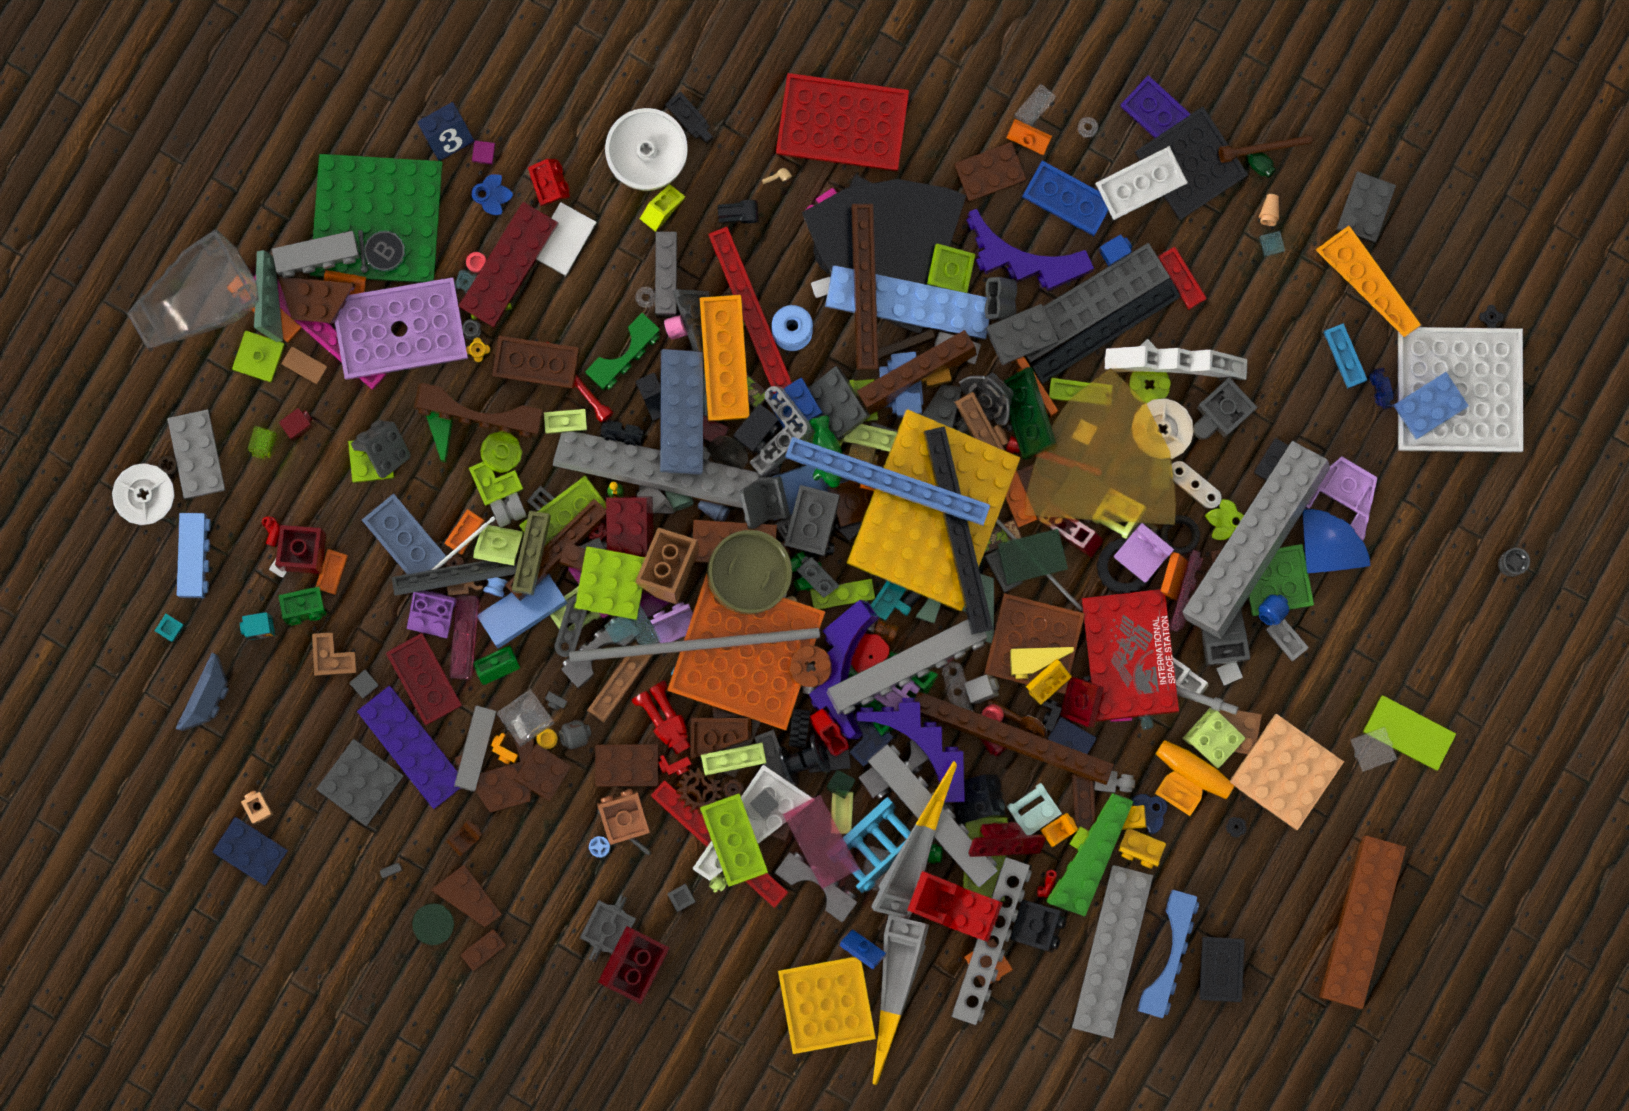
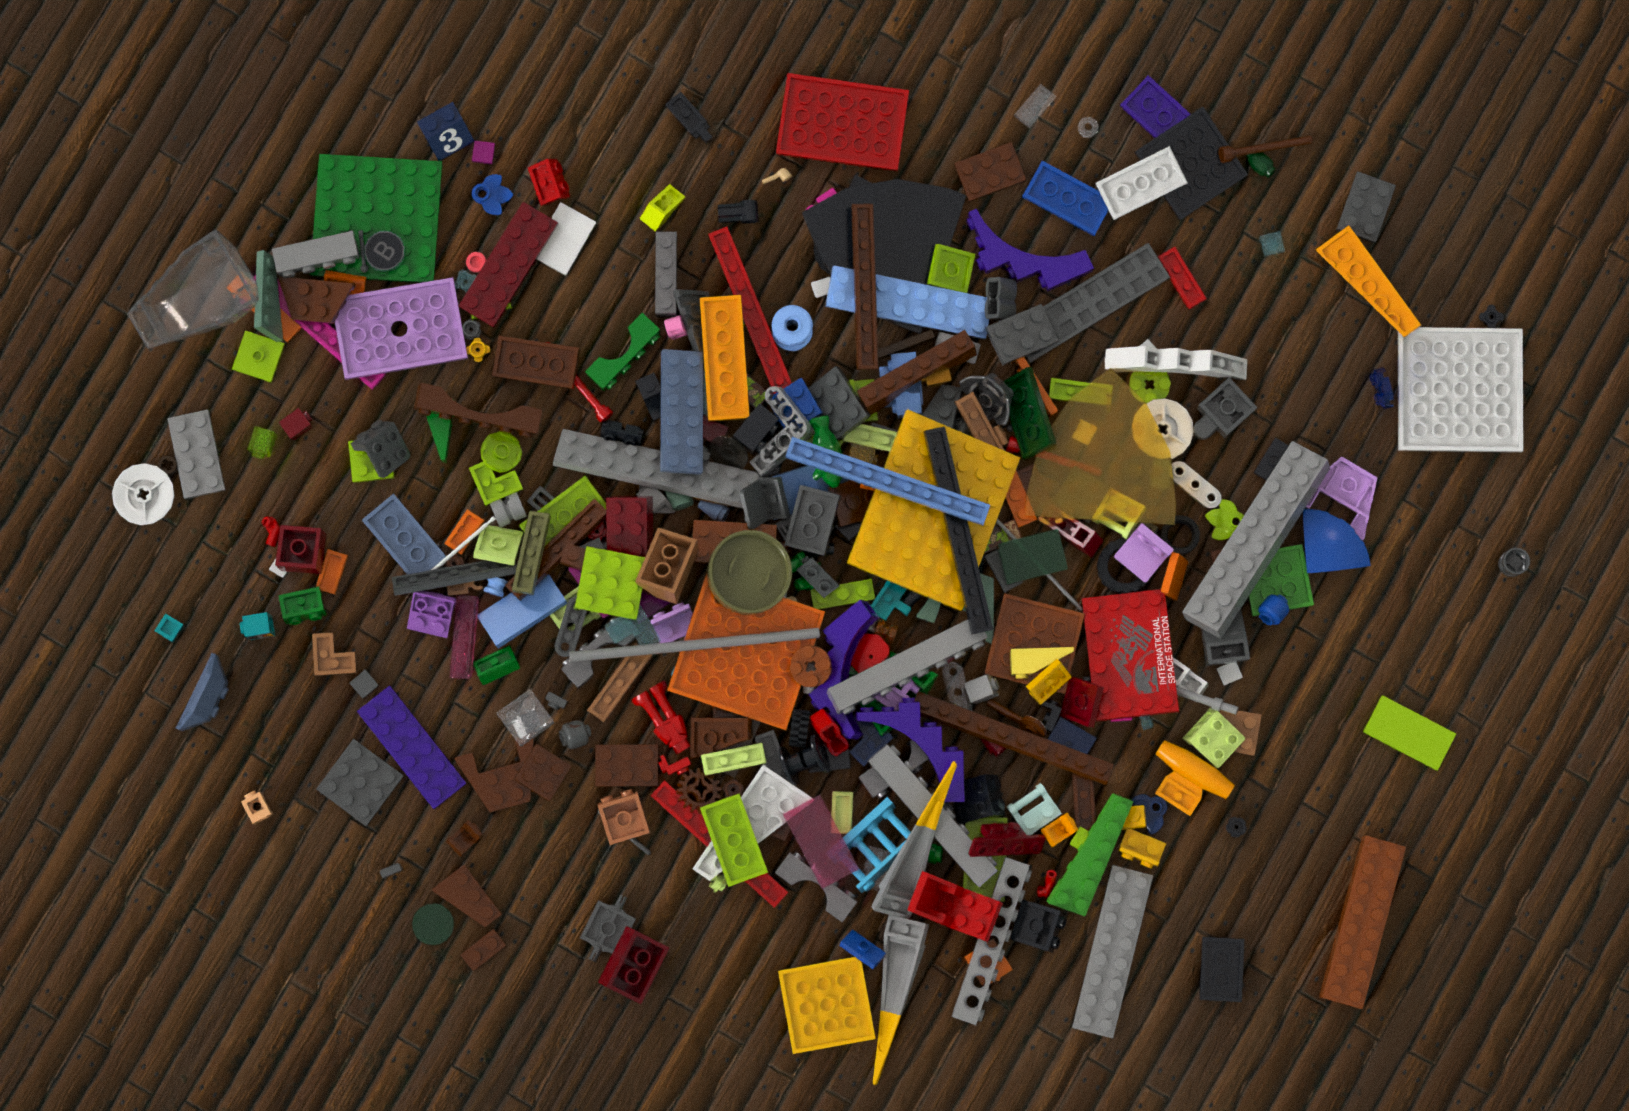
light blue brick [177,513,211,598] -> none
dark blue plate [213,817,288,886] -> none
medium nougat tile [281,346,328,385] -> none
dark red plate [386,633,462,726] -> none
light grey tile [454,705,496,792] -> none
light orange bracket [491,733,519,765] -> none
yellow plate [537,729,558,750] -> none
yellowish green plate [544,409,587,434] -> none
light blue wheel [589,836,610,858] -> none
white dish [605,108,688,191] -> none
bright green hinge [607,482,624,497] -> none
clear plate [635,287,655,308] -> none
dark grey plate [668,884,696,912] -> none
dark grey tile [749,789,779,818] -> none
clear green plate [827,770,855,799] -> none
coral tile [982,704,1004,722] -> none
orange plate [1007,119,1052,155] -> none
black plate [1031,278,1181,384] -> none
light grey plate [1094,771,1135,793] -> none
blue brick [1098,234,1132,267] -> none
medium blue arch [1137,890,1199,1018] -> none
clear pink plate [1169,550,1203,633] -> none
light nougat plate [1230,714,1344,830] -> none
light nougat cone [1259,194,1279,226] -> none
light grey plate [1266,619,1309,661] -> none
dark azure plate [1324,323,1367,389] -> none
clear piece [1350,727,1397,772] -> none
medium blue plate [1393,372,1469,440] -> none

